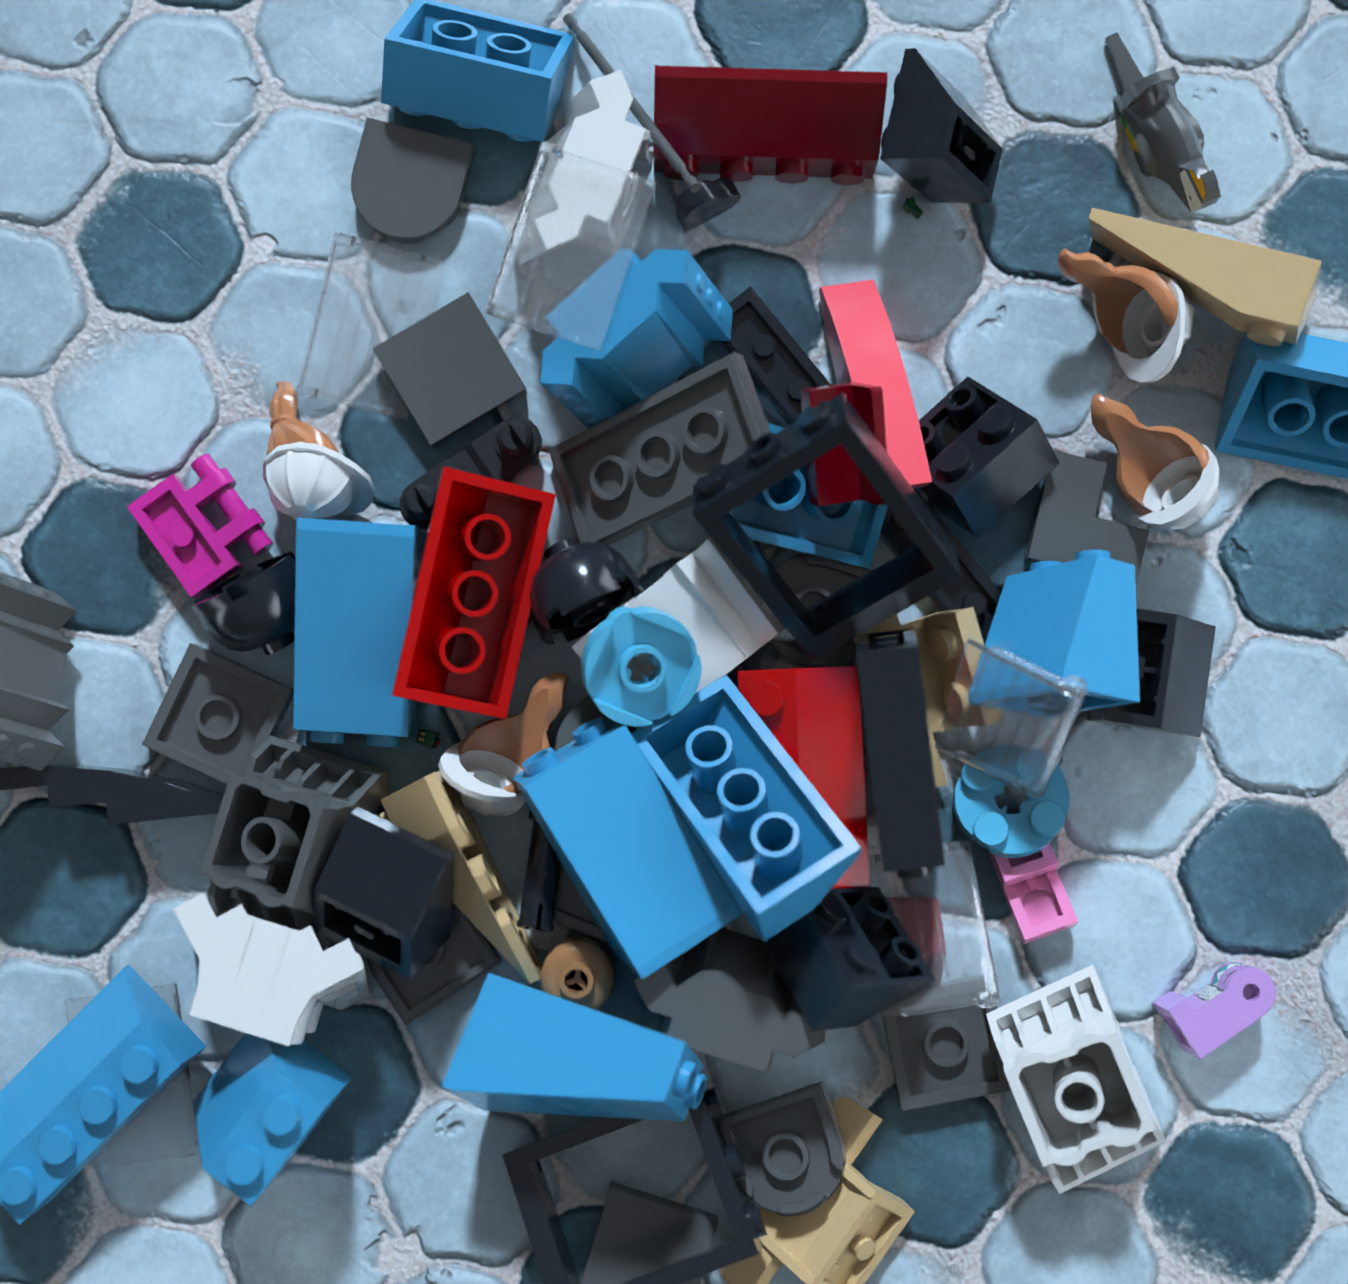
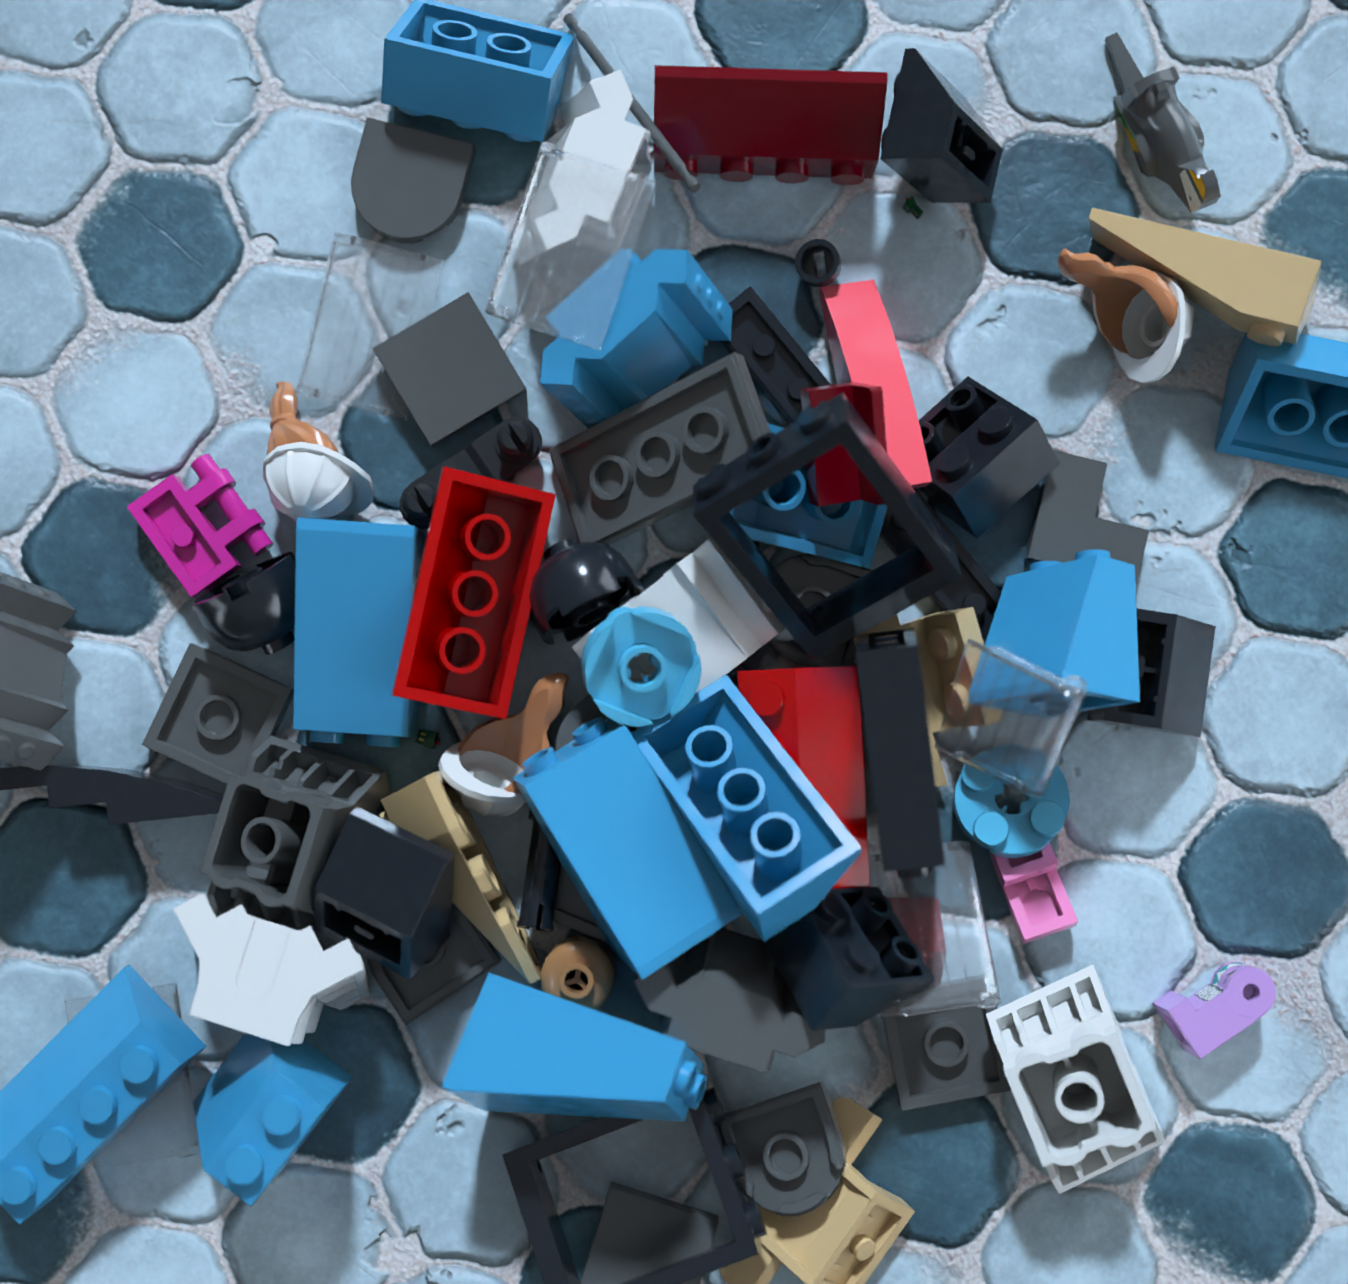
black tile [676,177,741,233] -> none
piece [1090,393,1219,529] -> none
none -> black hinge [795,239,842,287]

